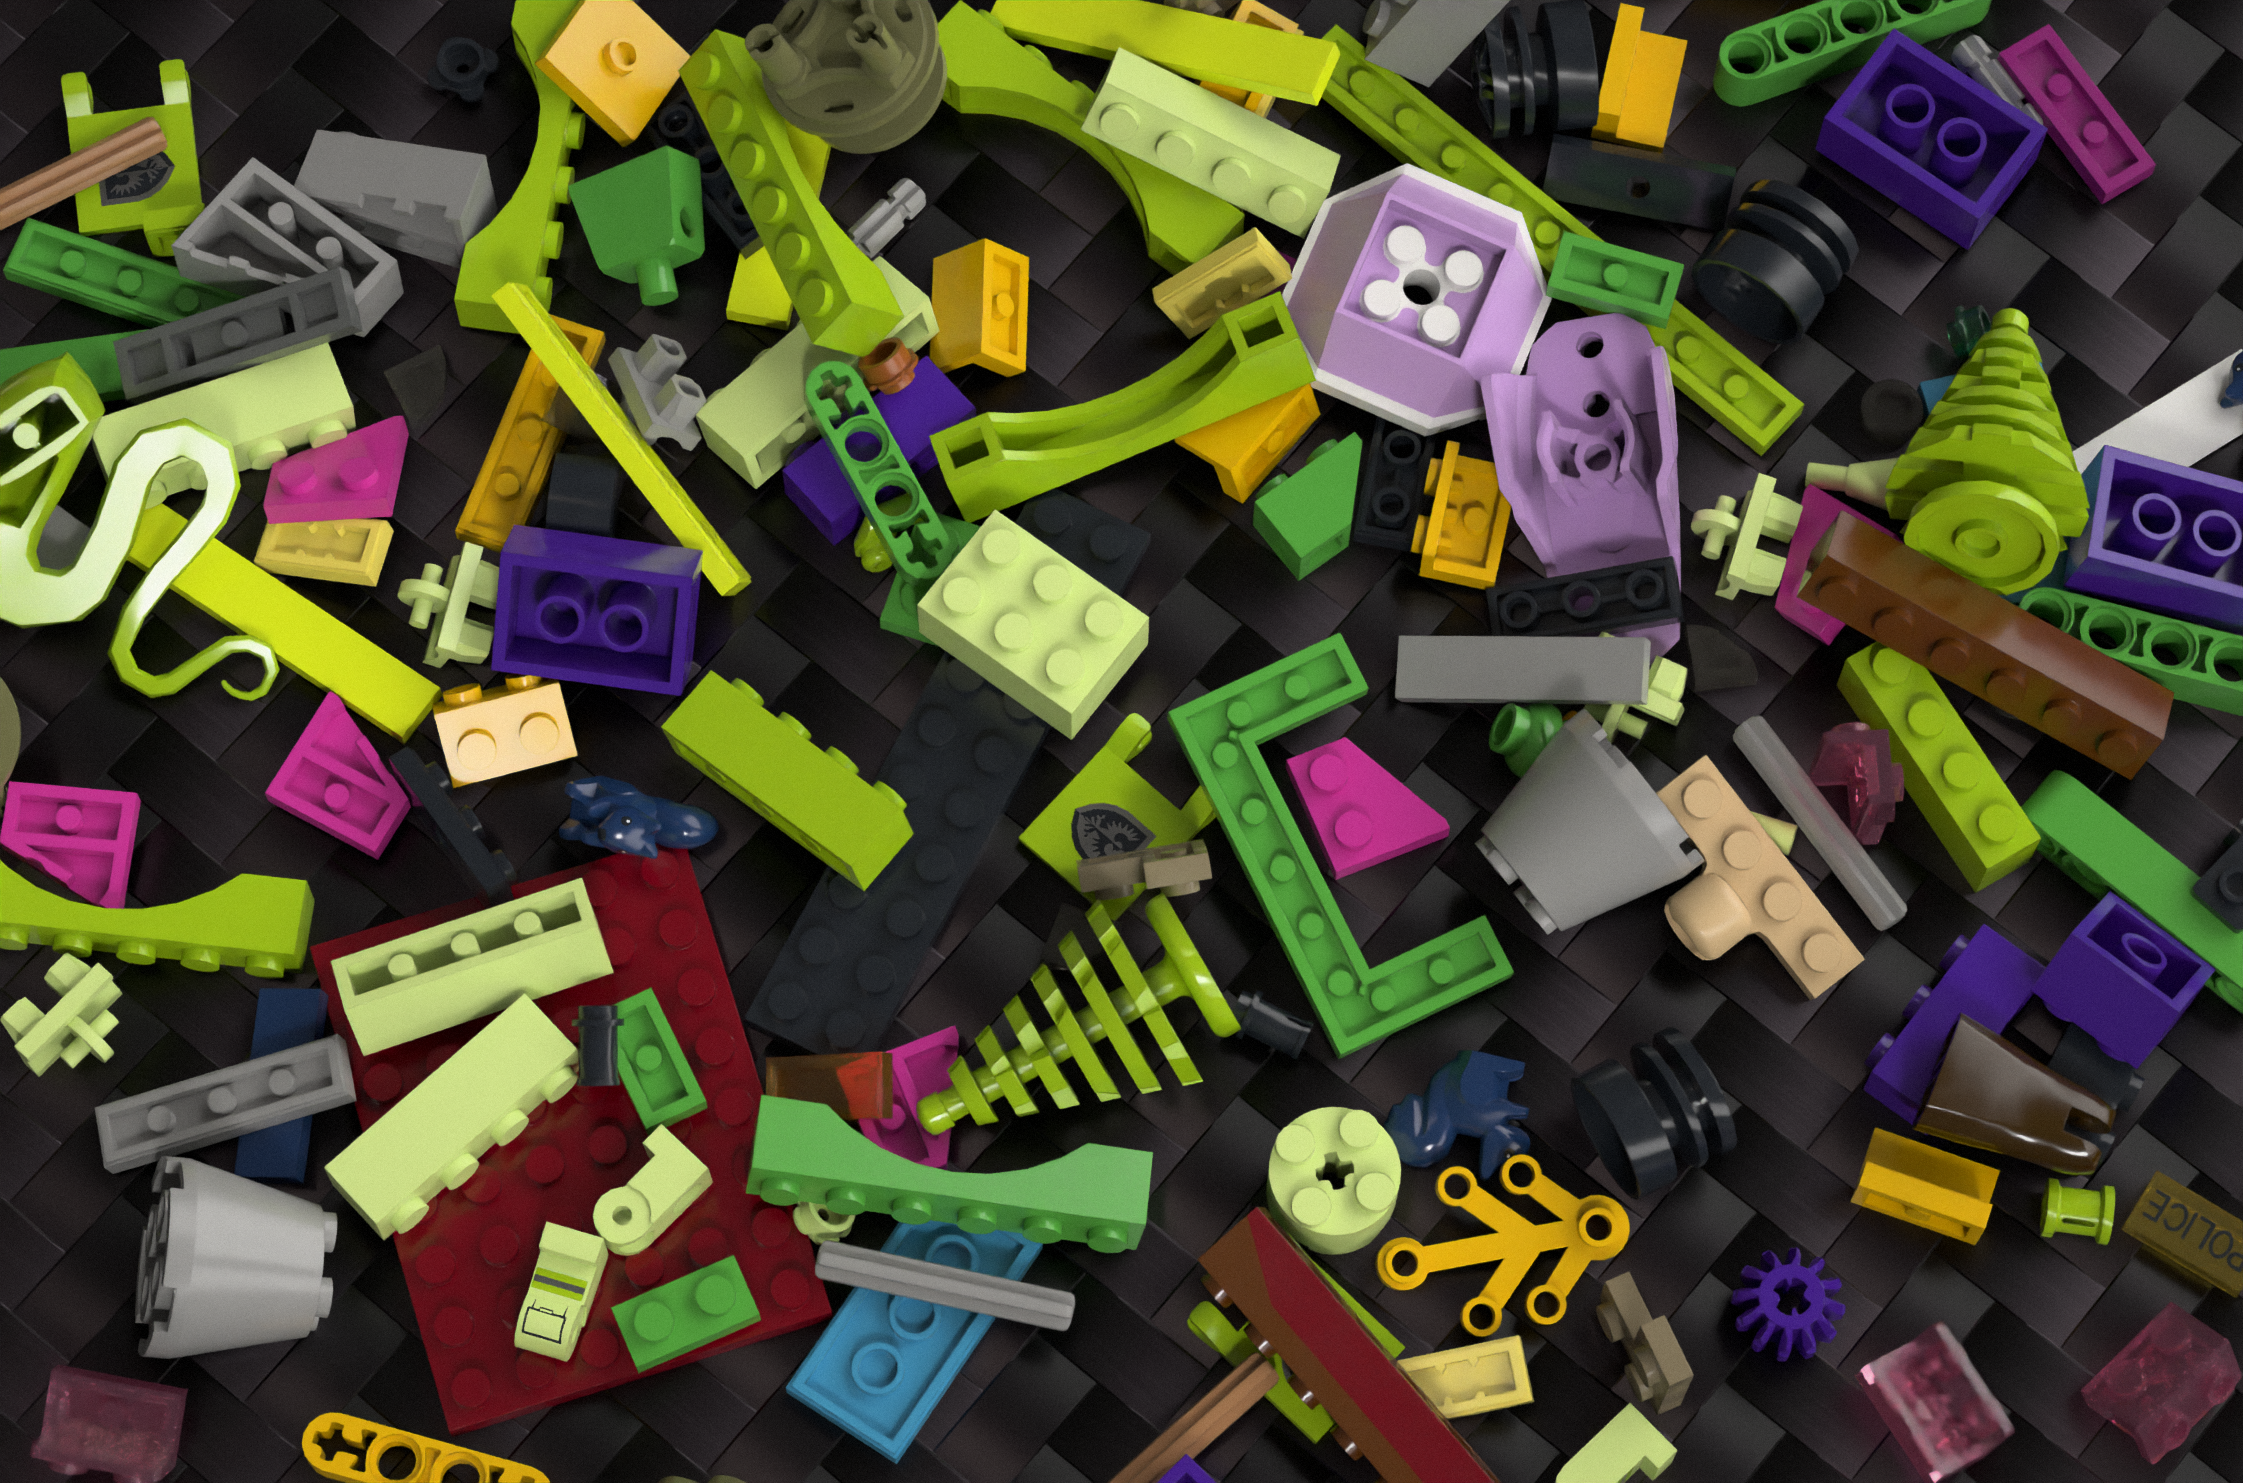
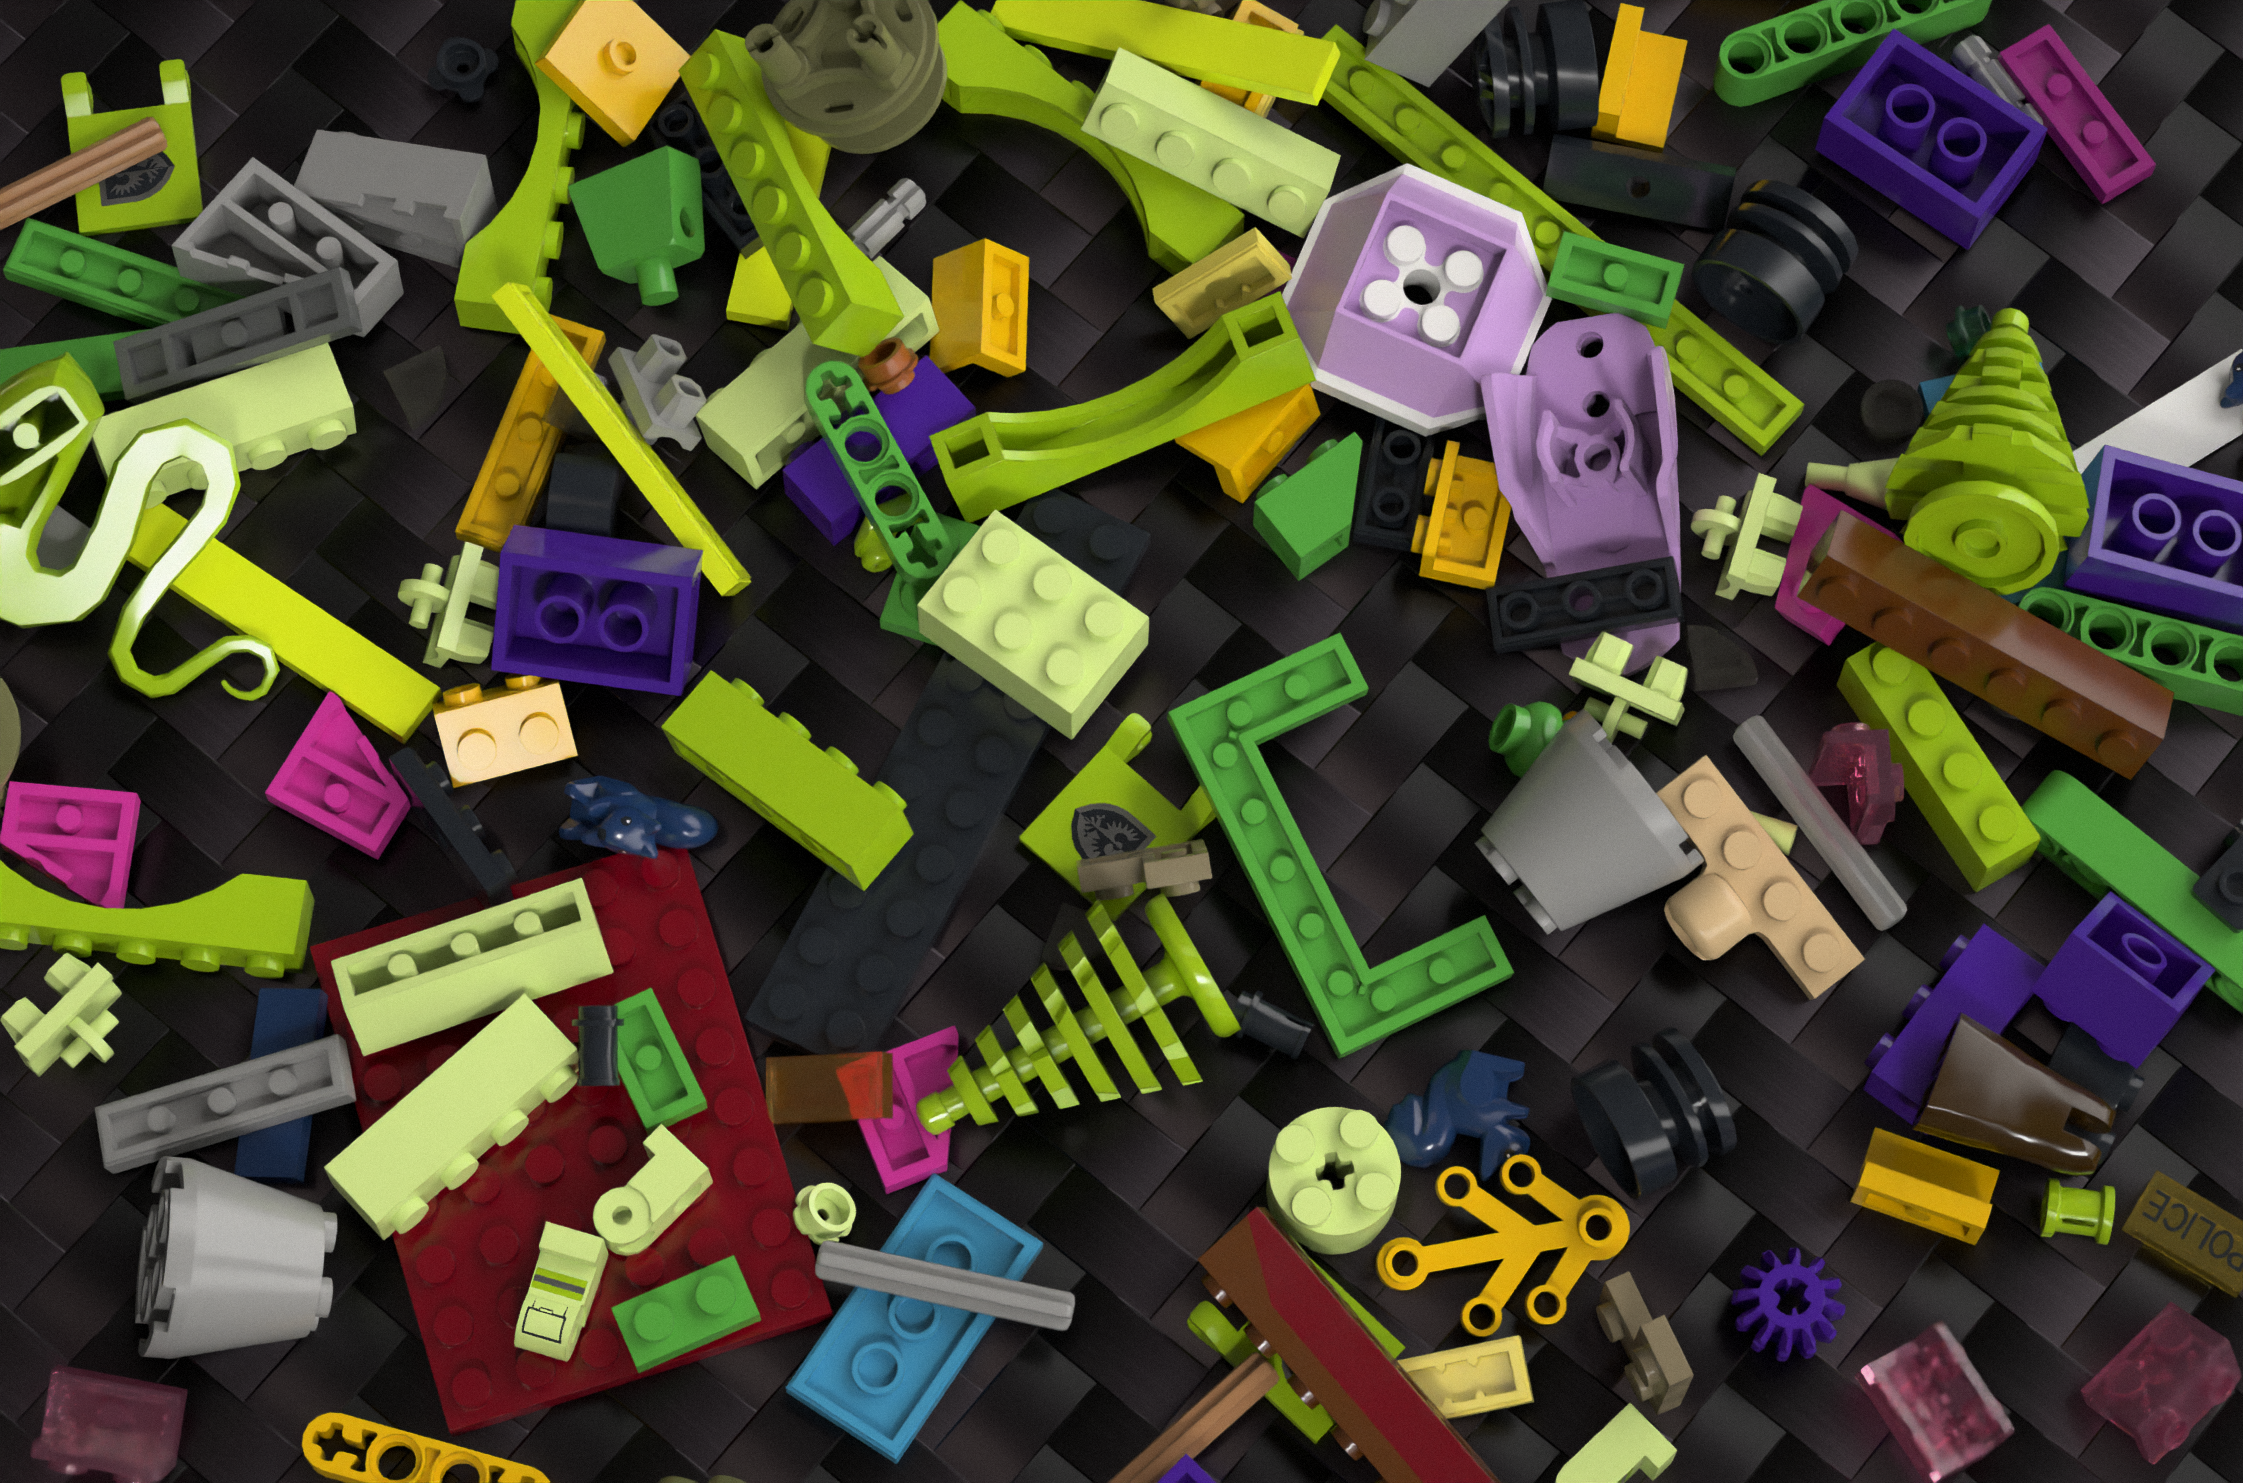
lime tile [142,203,205,258] -> none
light yellow plate [254,518,394,587] -> none
dark pink wing [263,416,409,524] -> none
bright green arch [746,1095,1153,1253] -> none
dark pink wing [1286,737,1450,880] -> none
light grey tile [1395,636,1651,705] -> none

